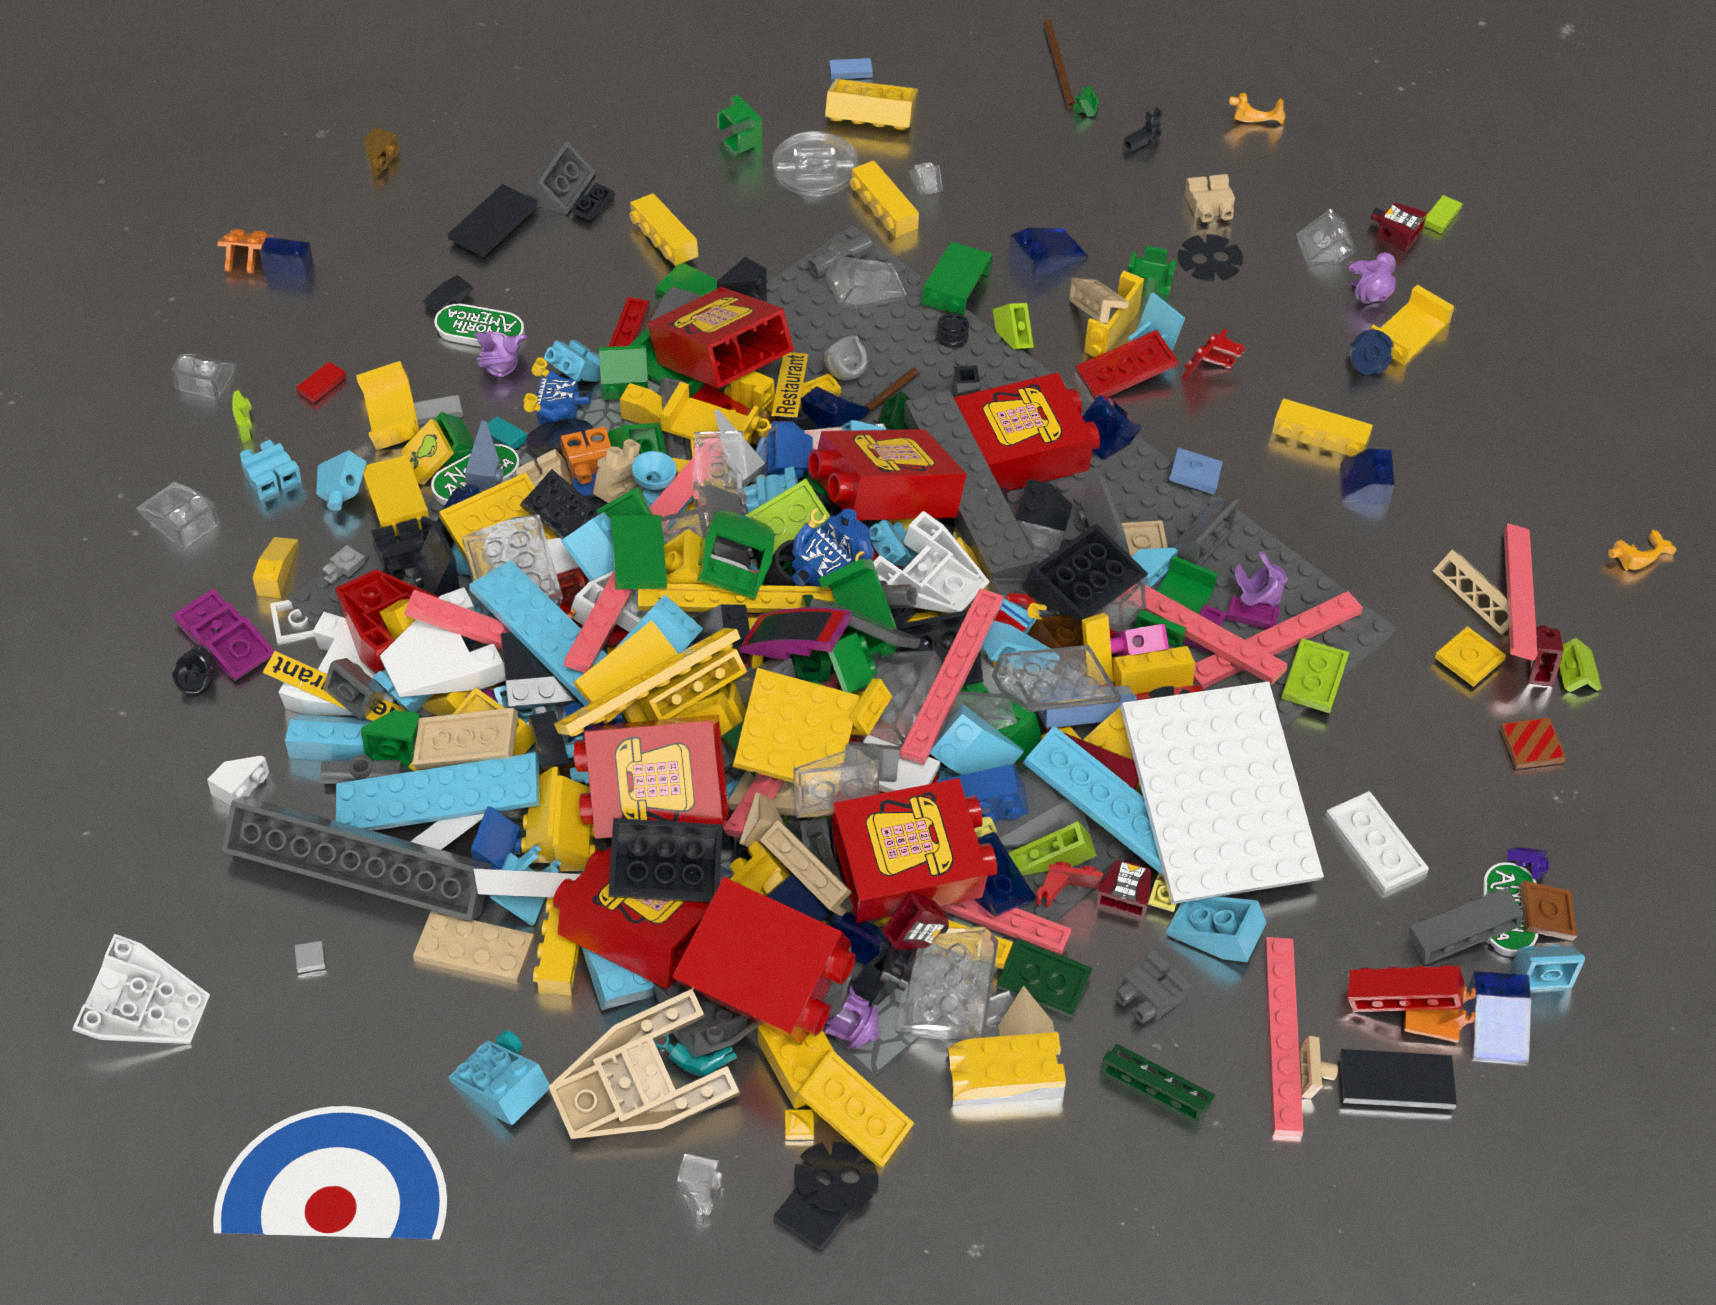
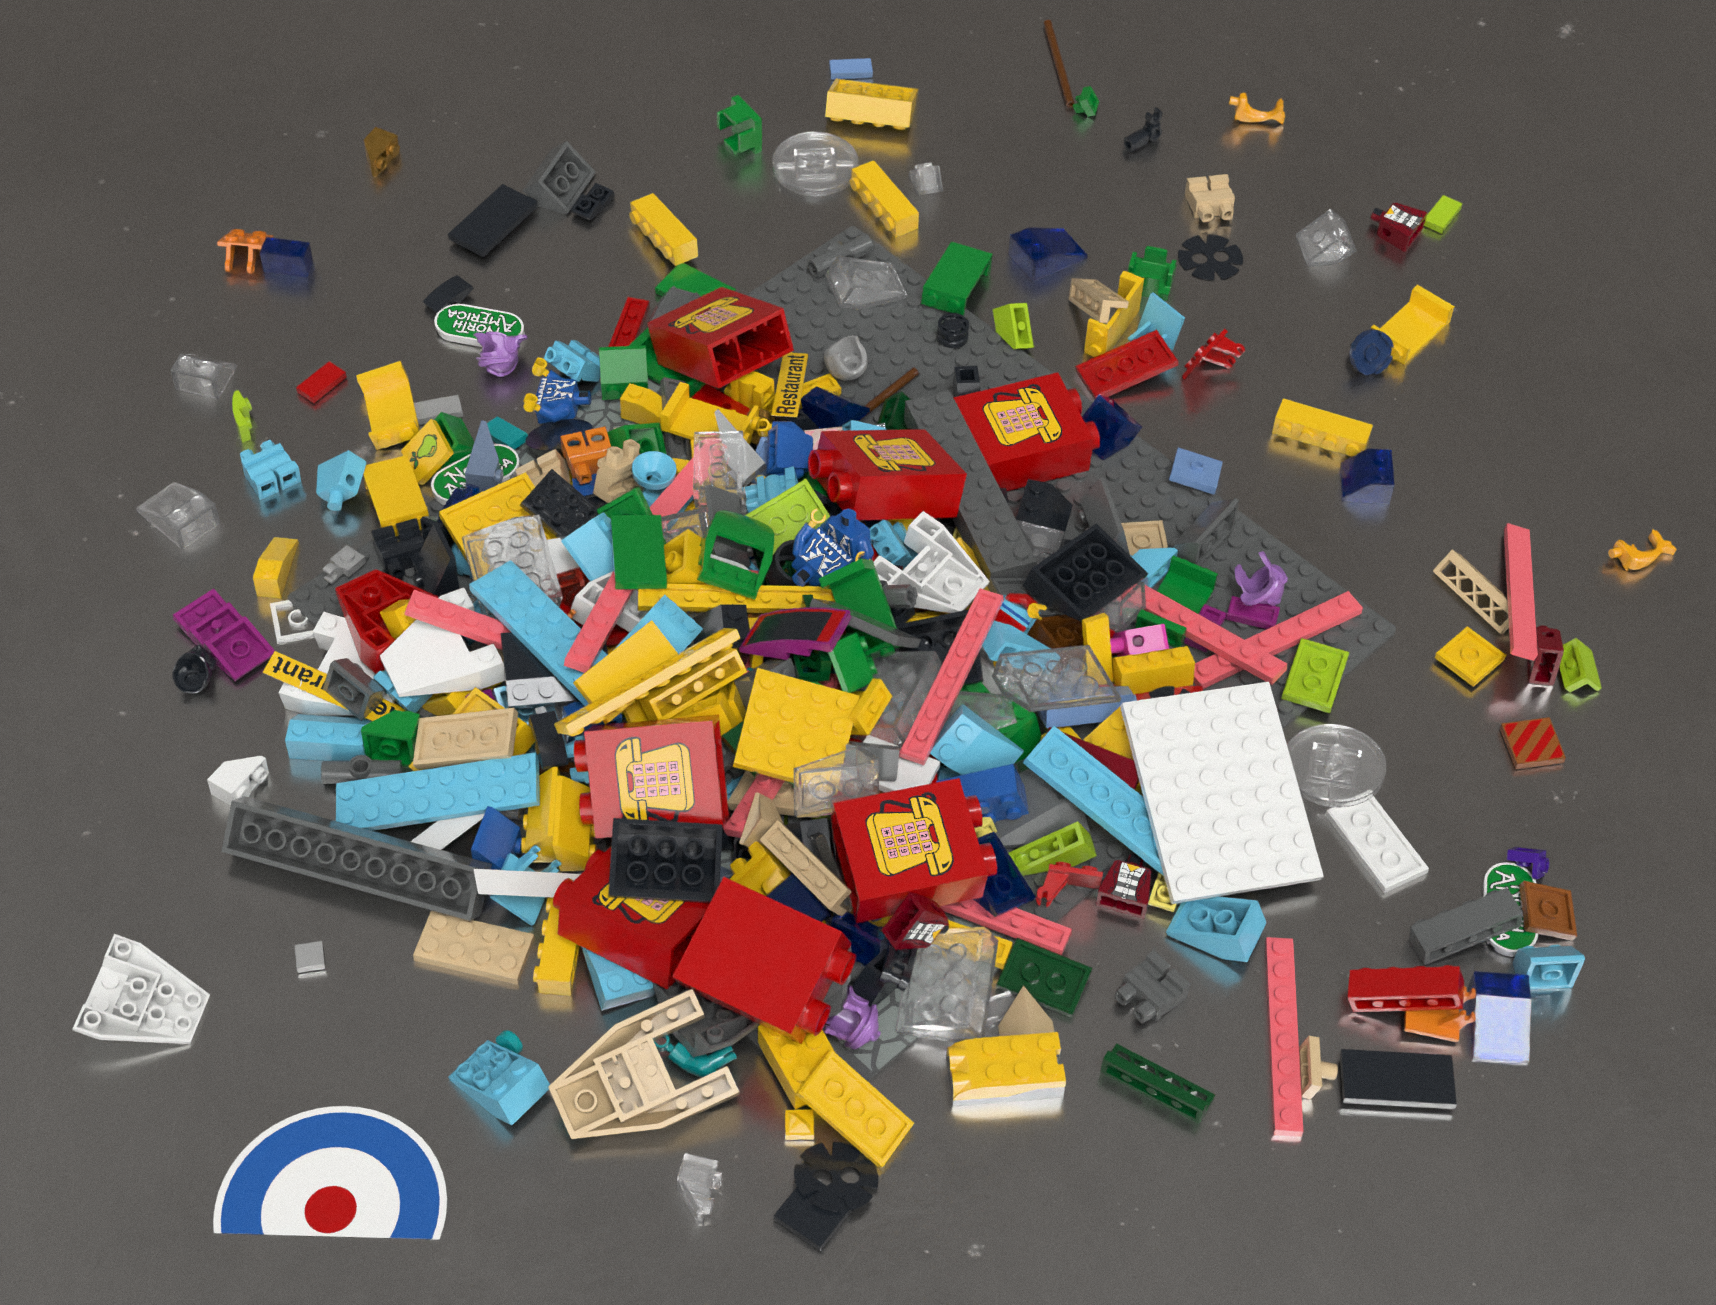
black slope [717,256,767,302] -> none
medium lavender helmet [1348,252,1396,304] -> none
none -> clear plate [1287,724,1387,808]

